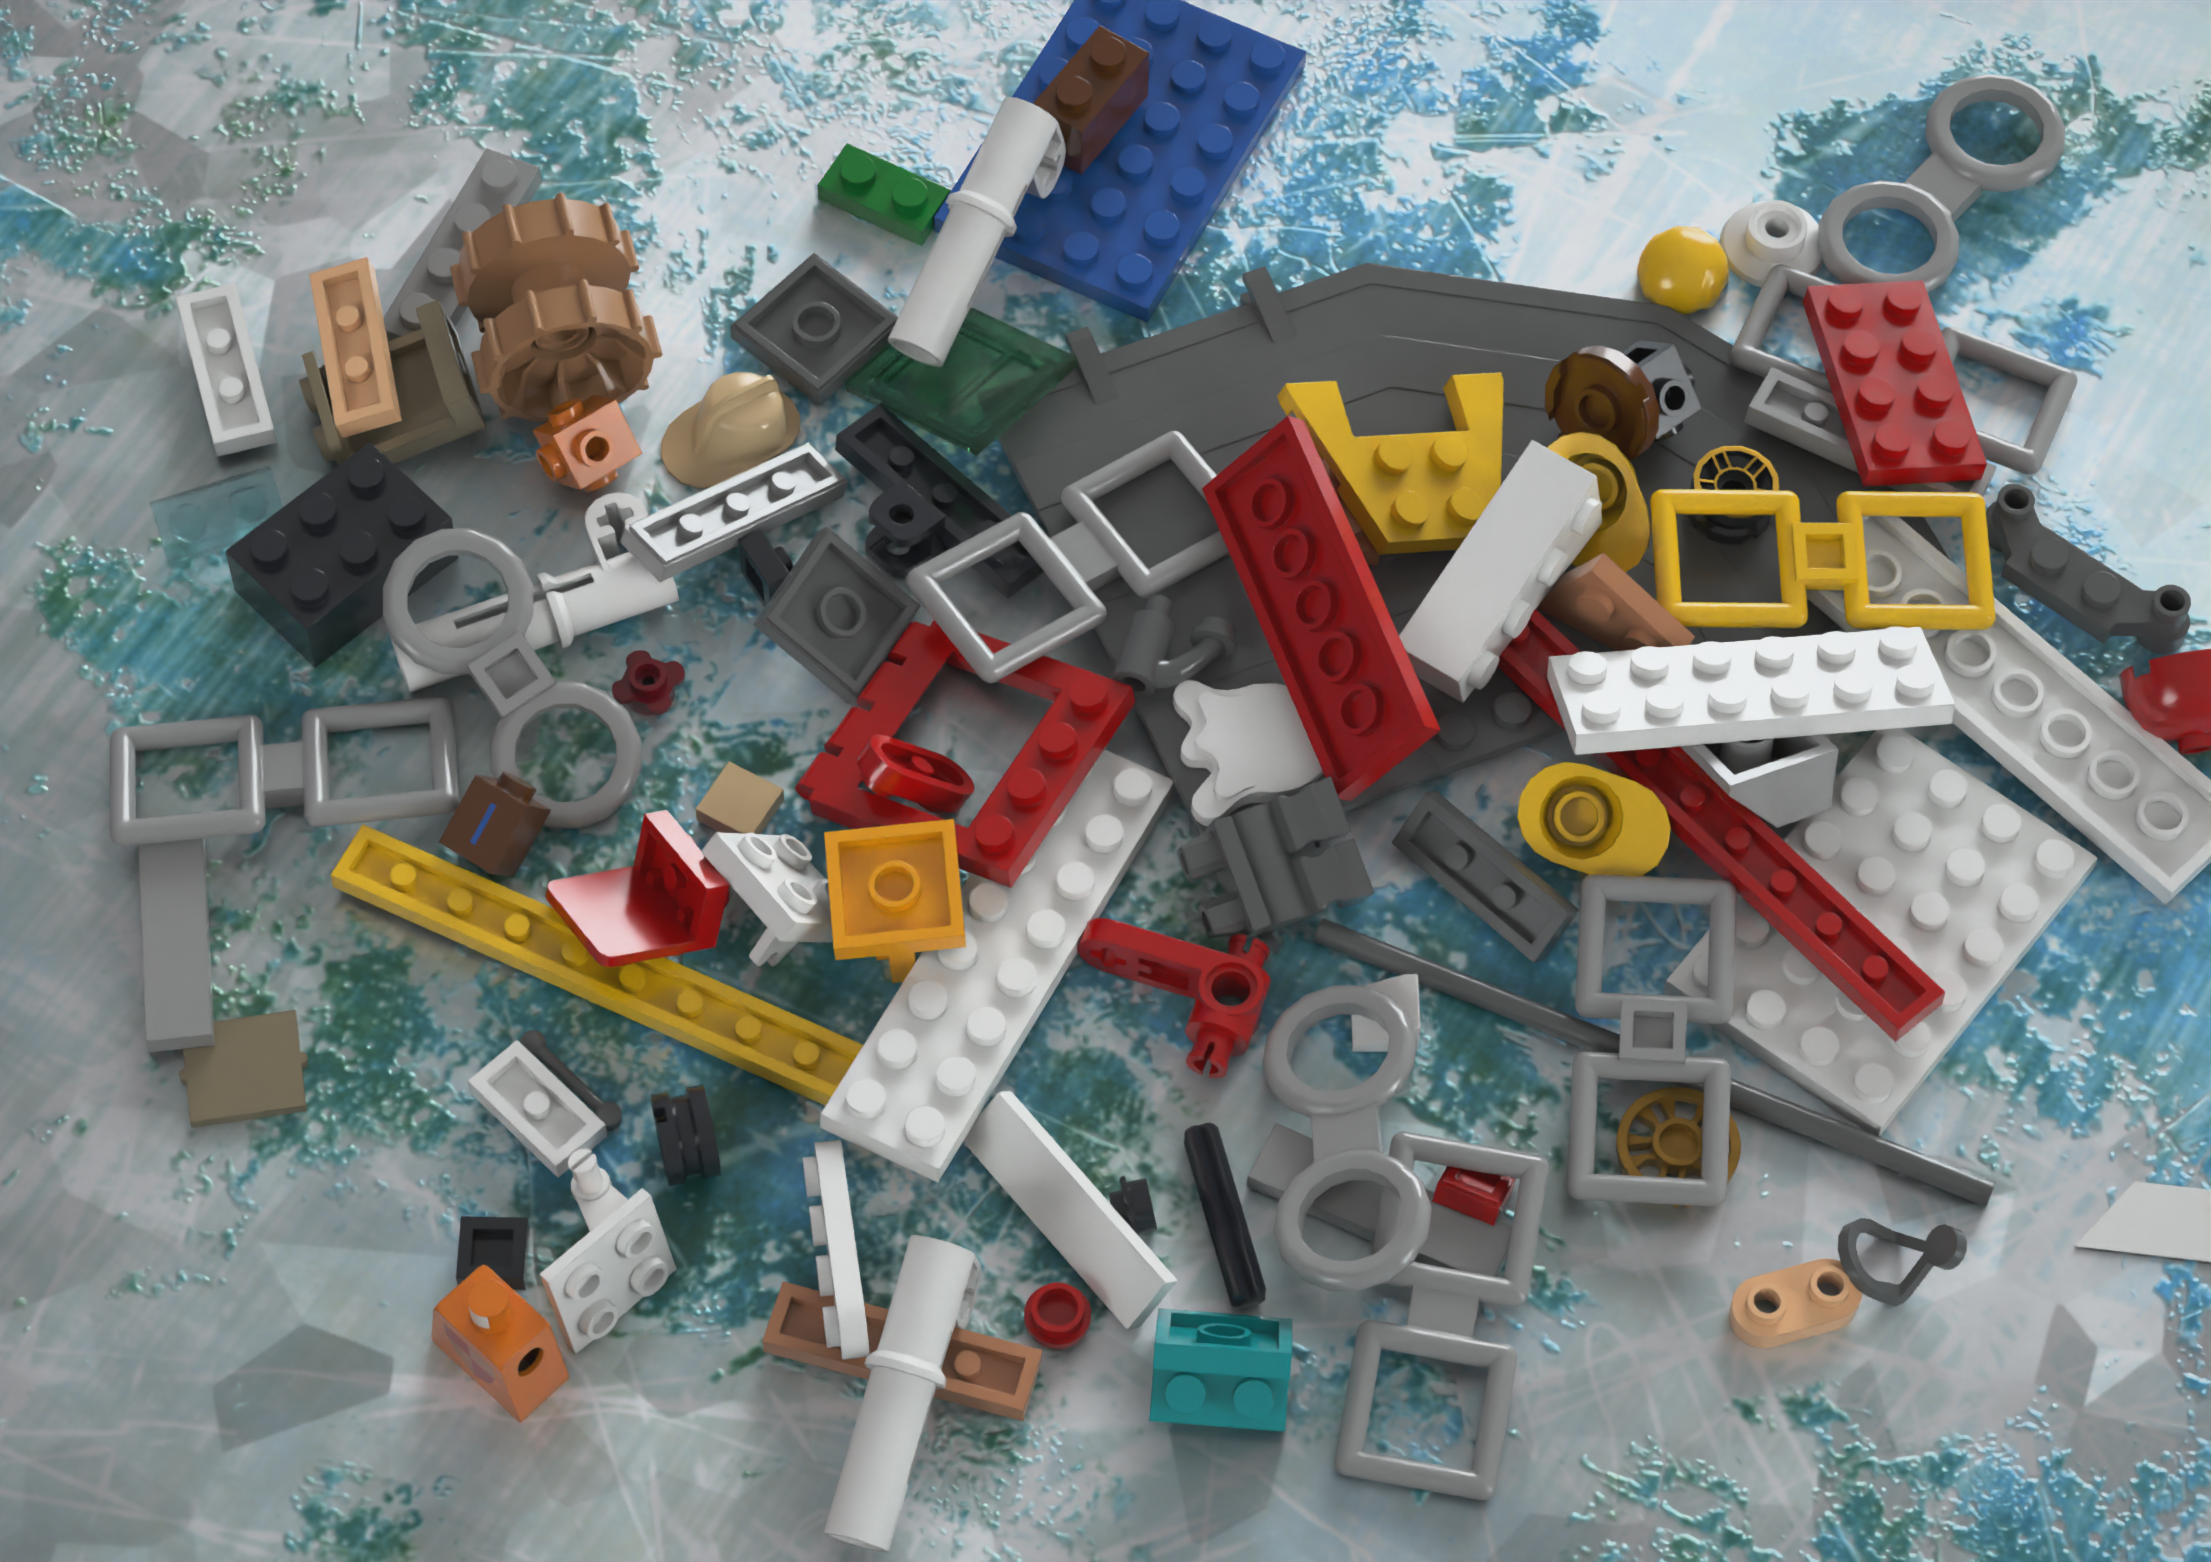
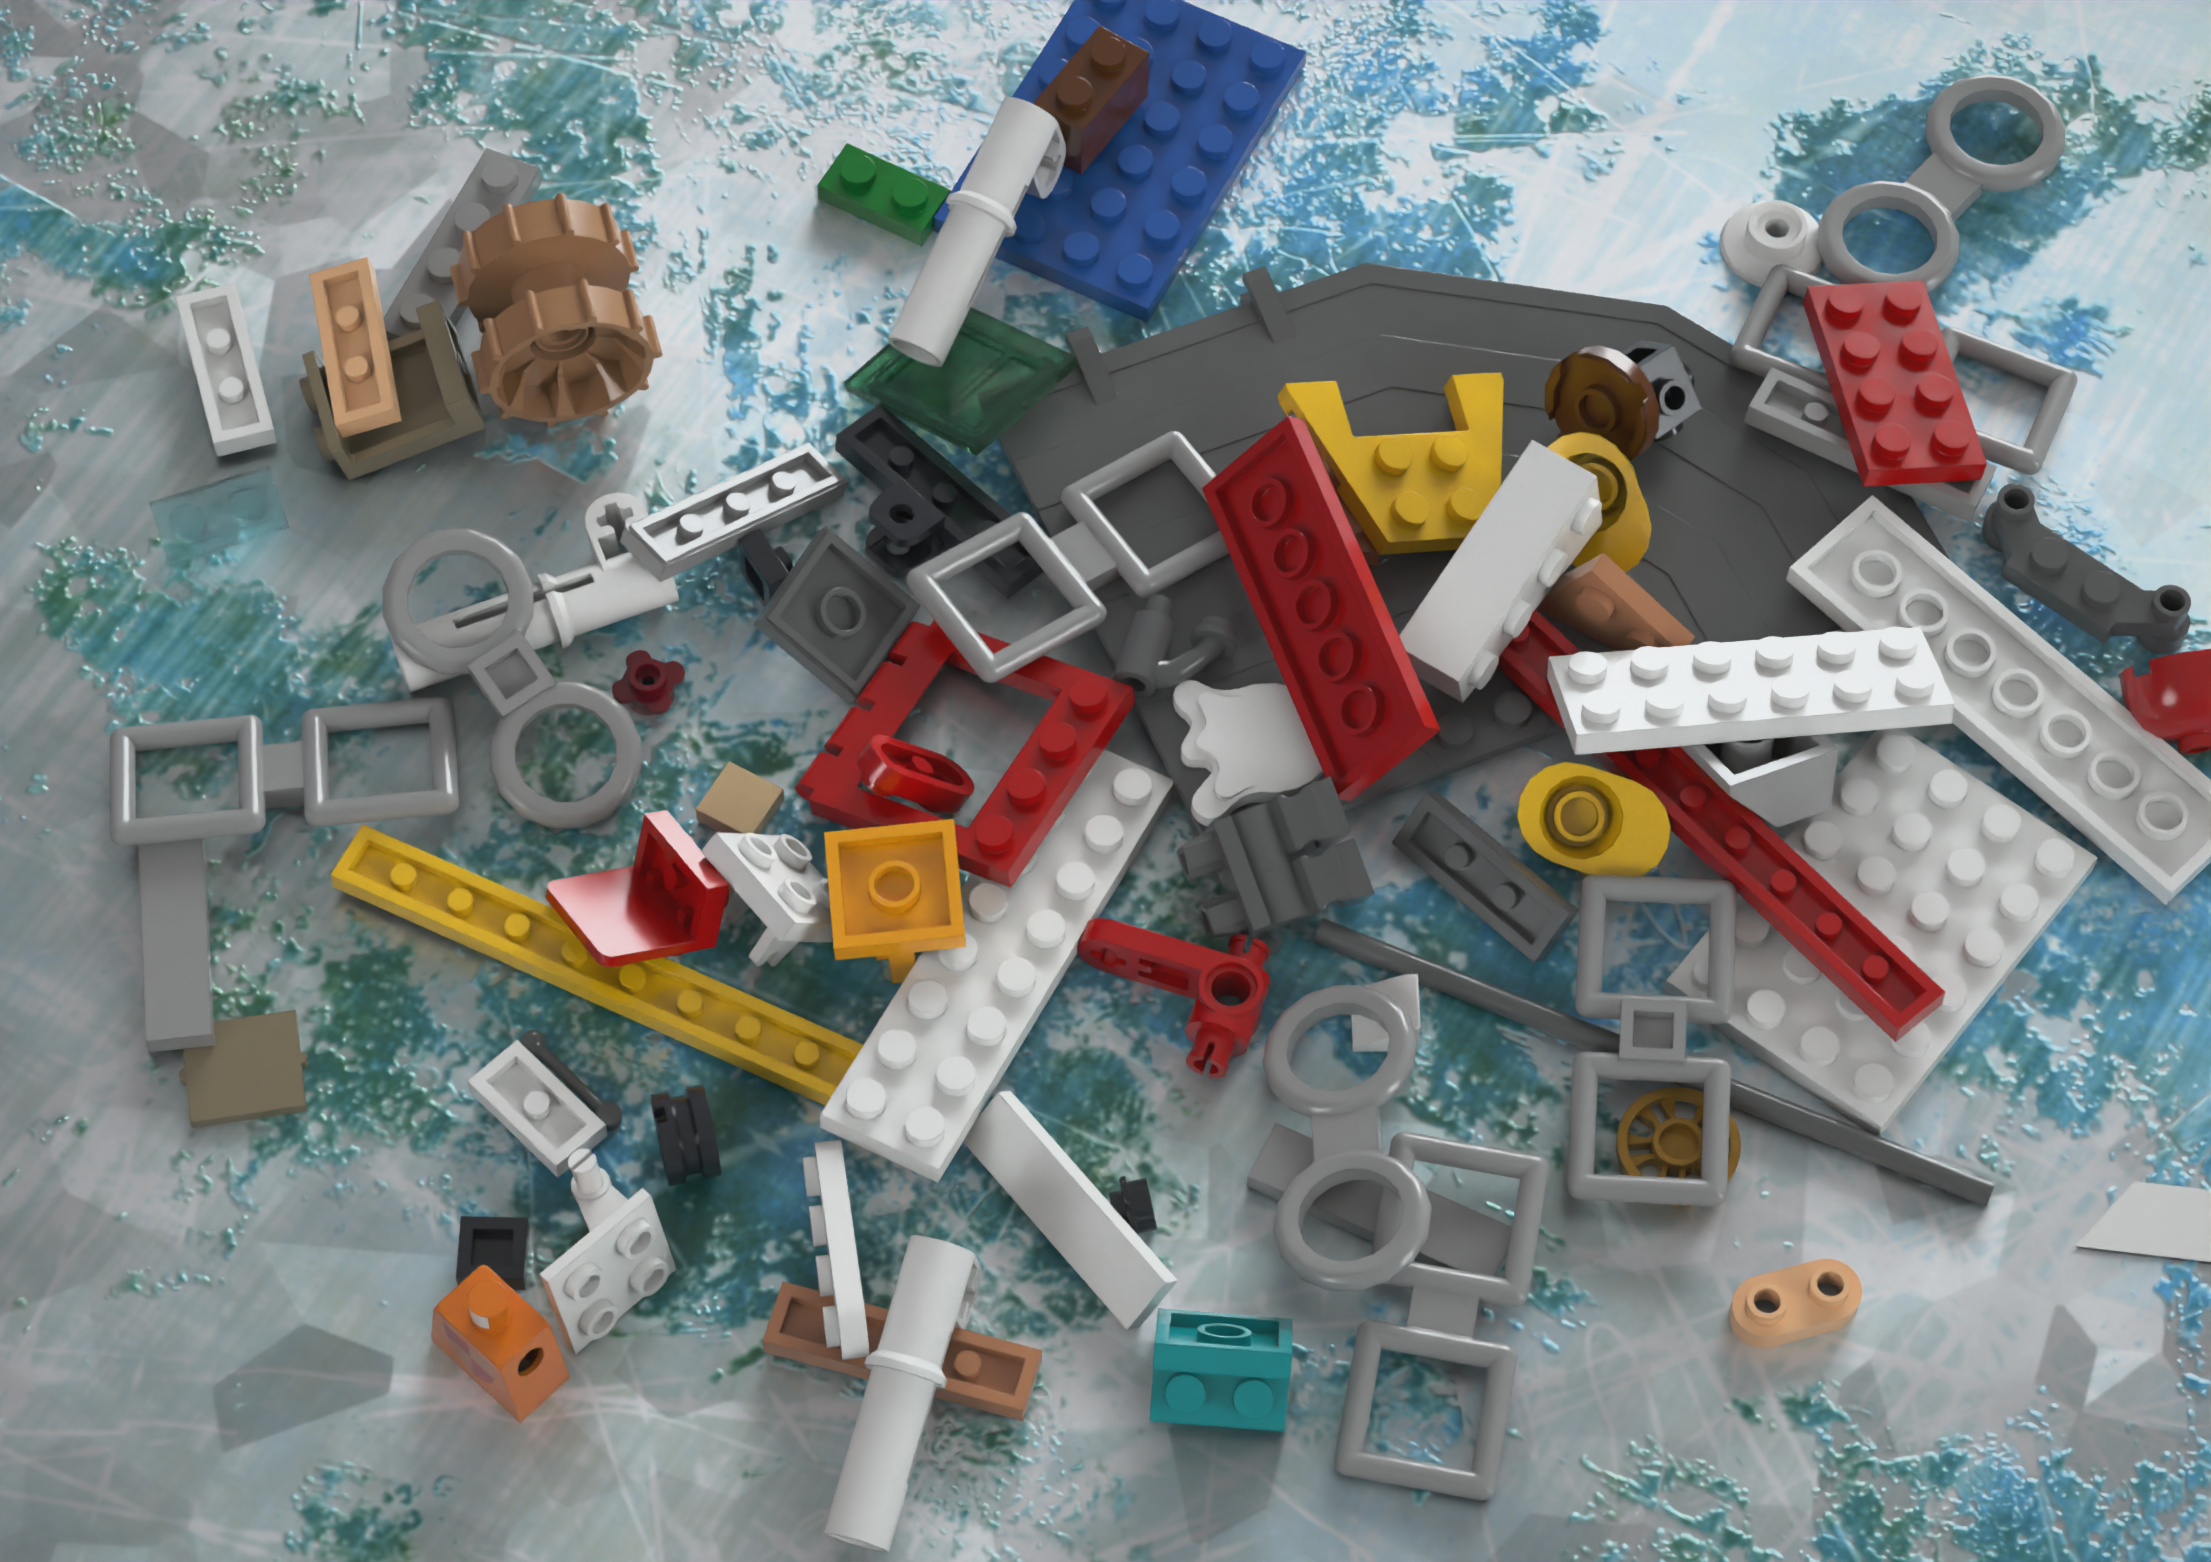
black brick [225,442,458,668] -> none
reddish brown brick [439,771,551,877] -> none
orange brick [533,394,643,492] -> none
tan piece [661,372,800,489] -> none
dark grey plate [730,253,898,406] -> none
red plate [1024,1282,1091,1349] -> none
black axle [1184,1123,1266,1309] -> none
red tile [1432,1166,1517,1226] -> none
yellow hair [1637,225,1729,315] -> none
yellow bar [1650,489,1996,630] -> none
black wheel [1687,446,1779,544] -> none
dark grey piece [1838,1218,1967,1306] -> none

